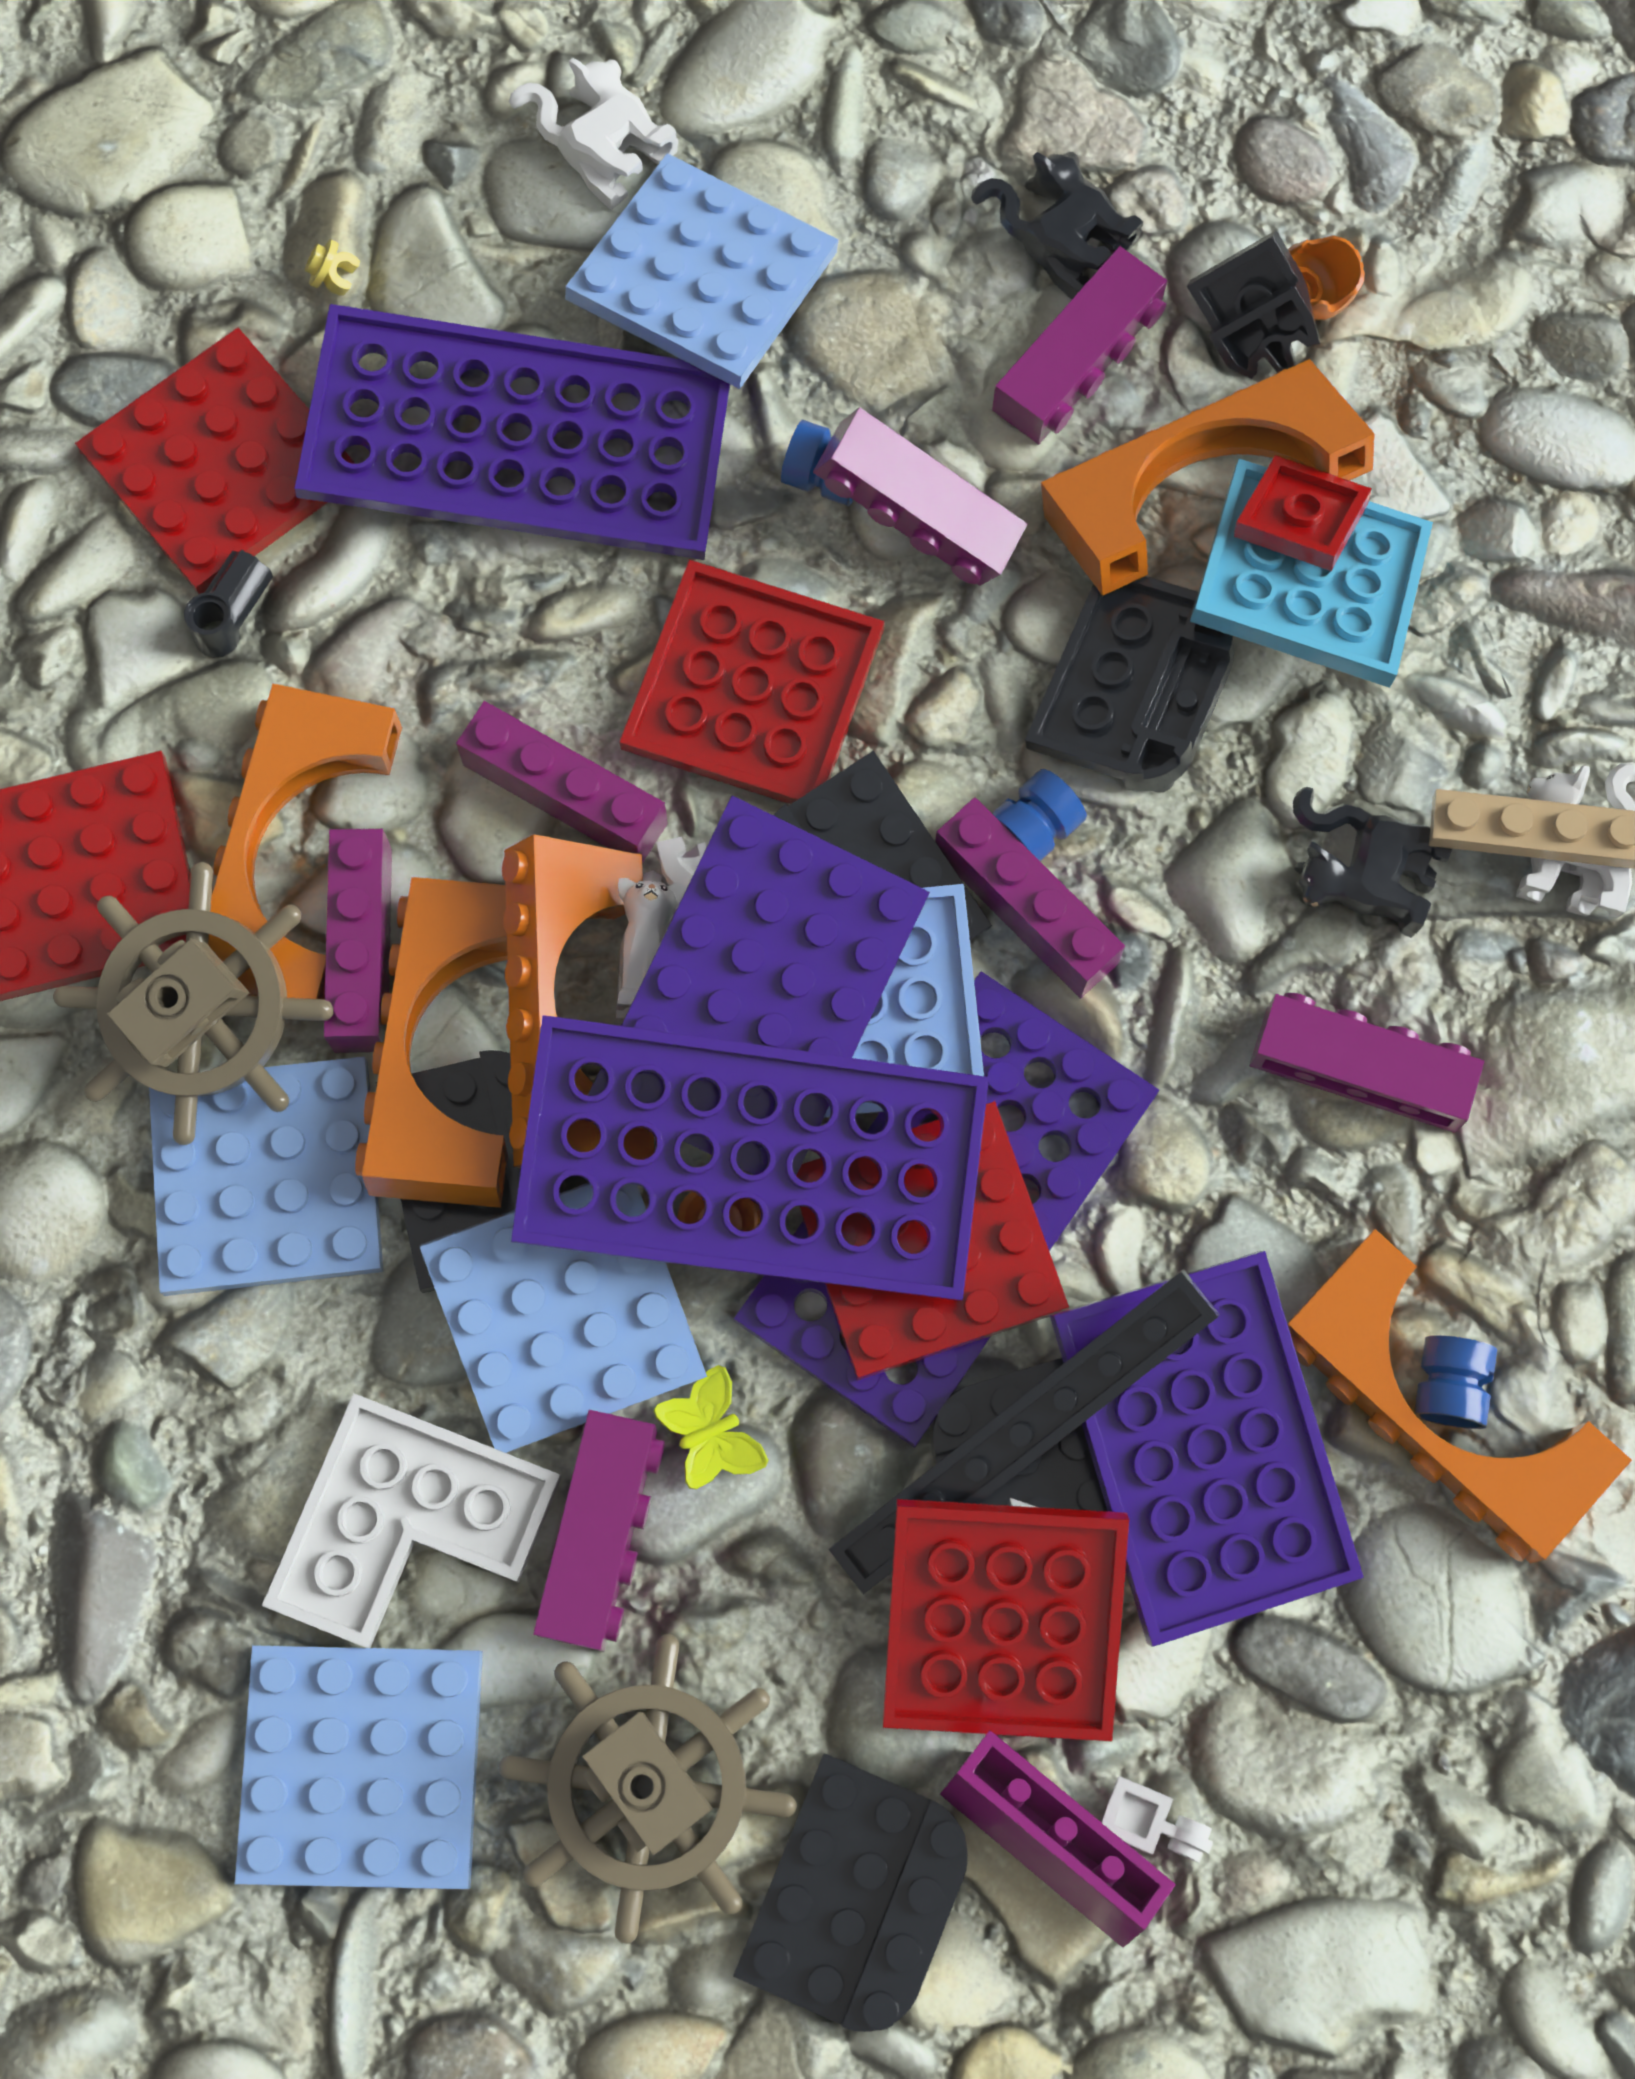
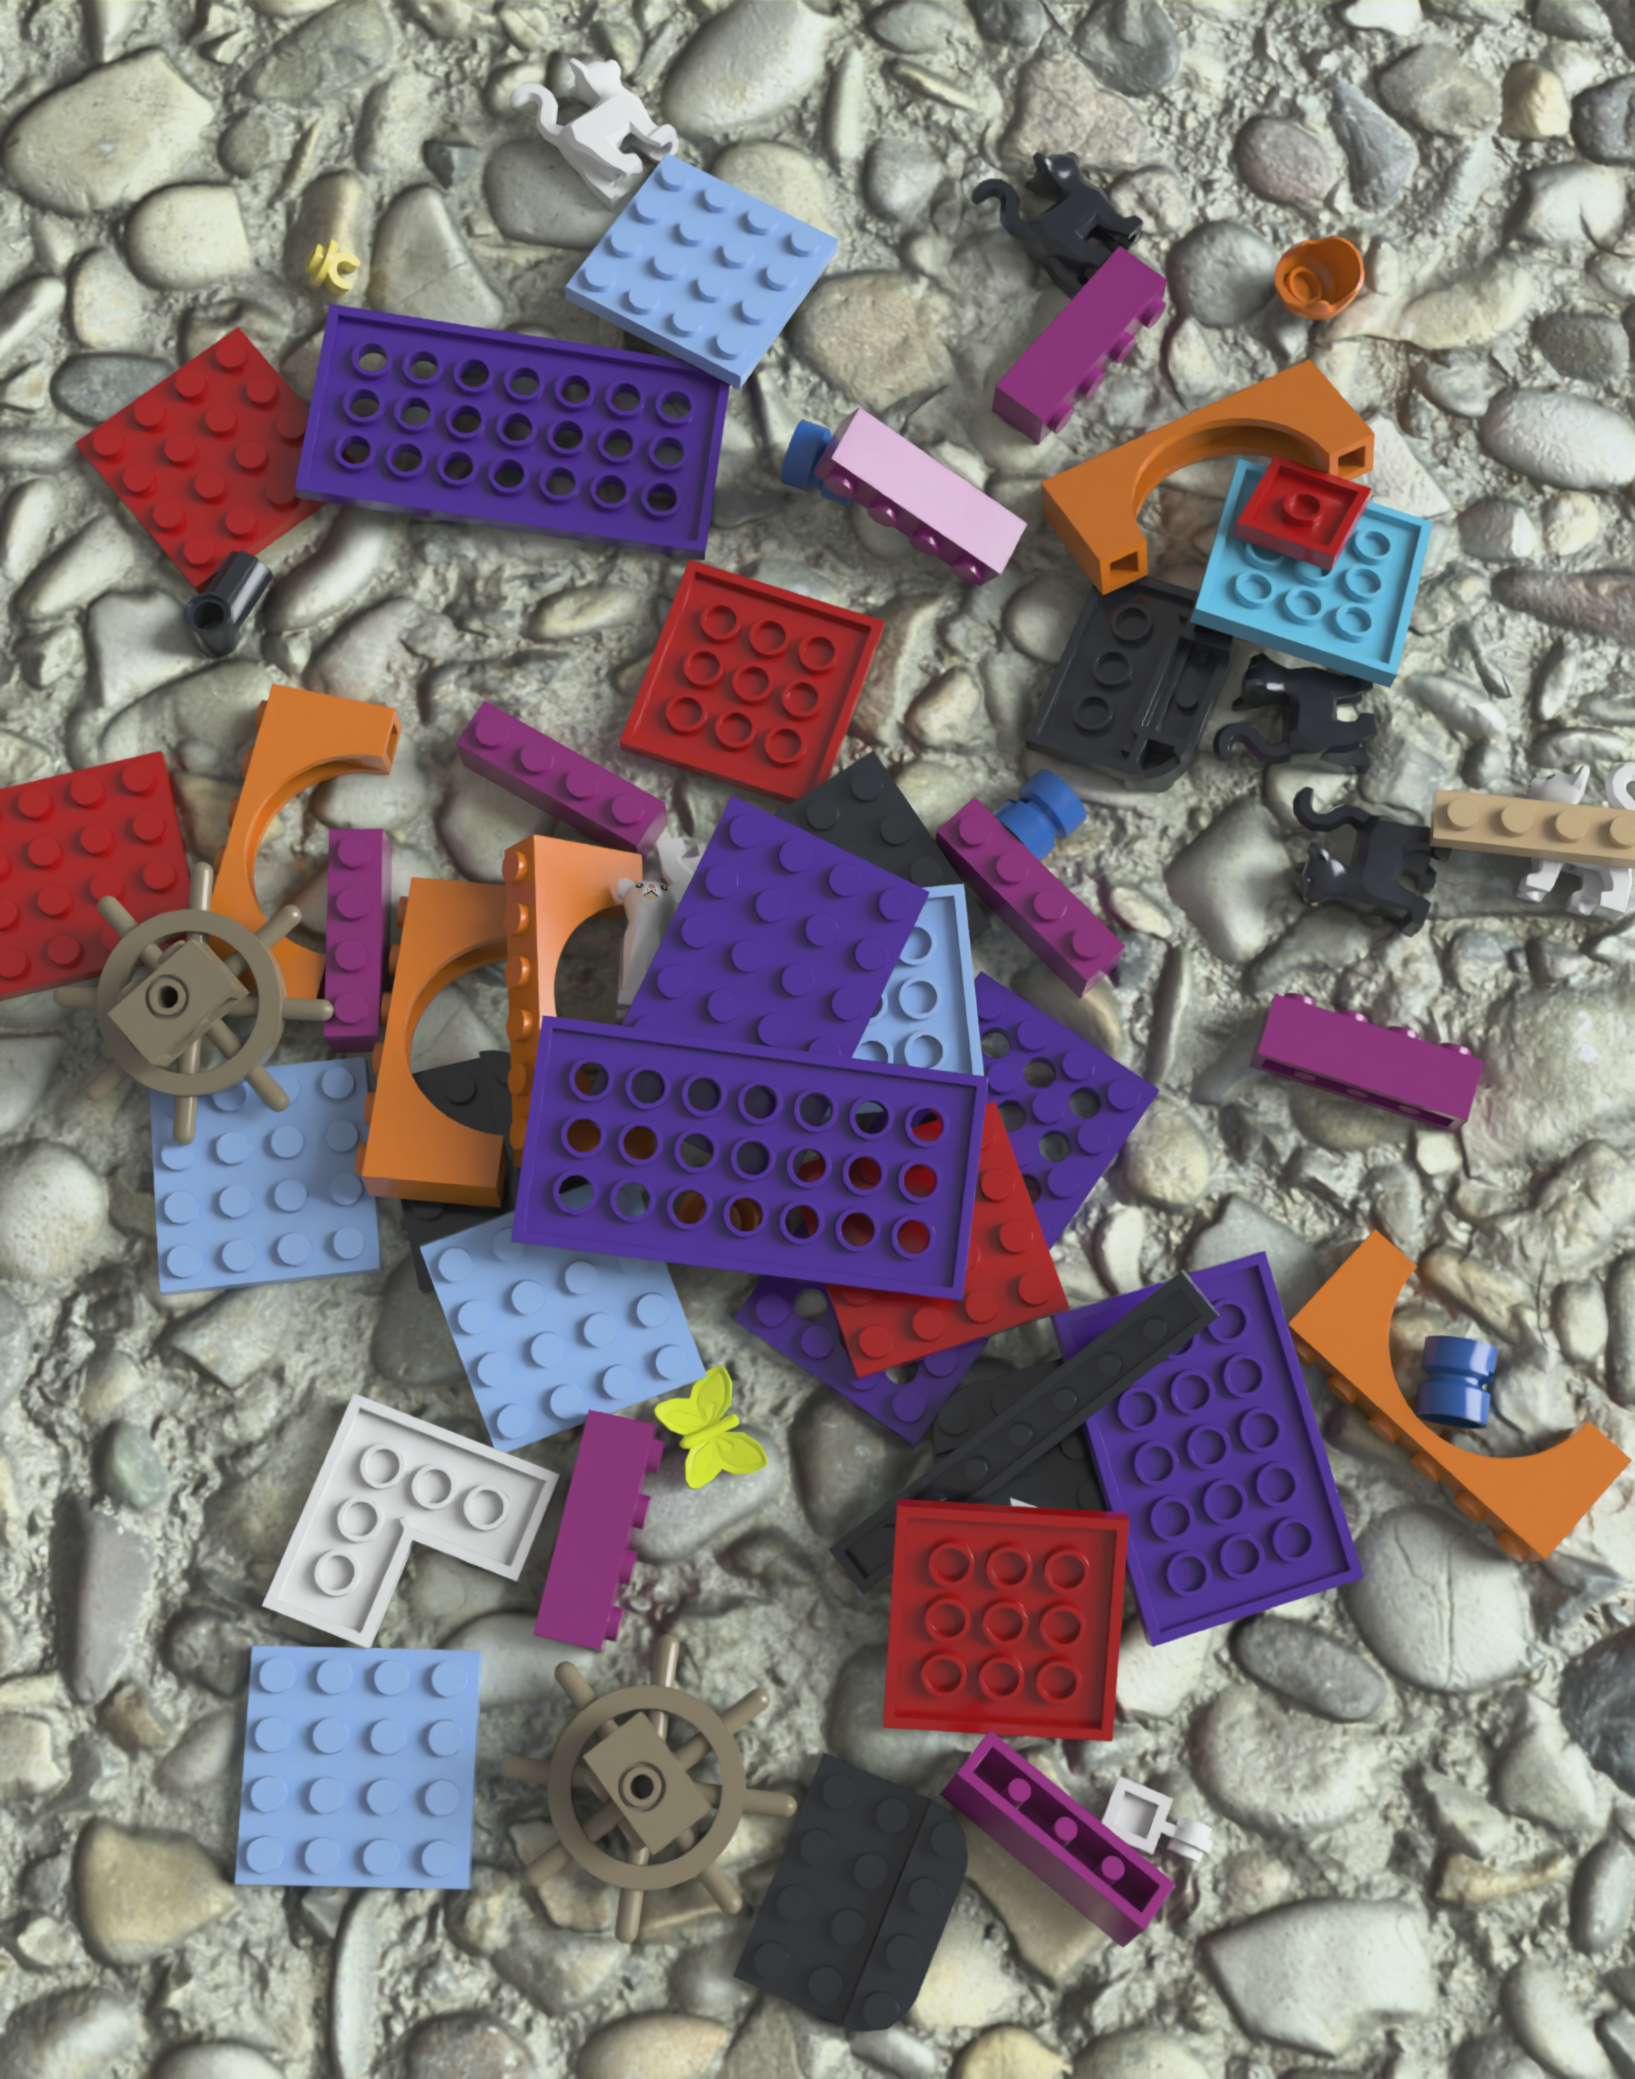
black plate [1187,230,1320,379] -> none
none -> black animal [1213,653,1377,774]

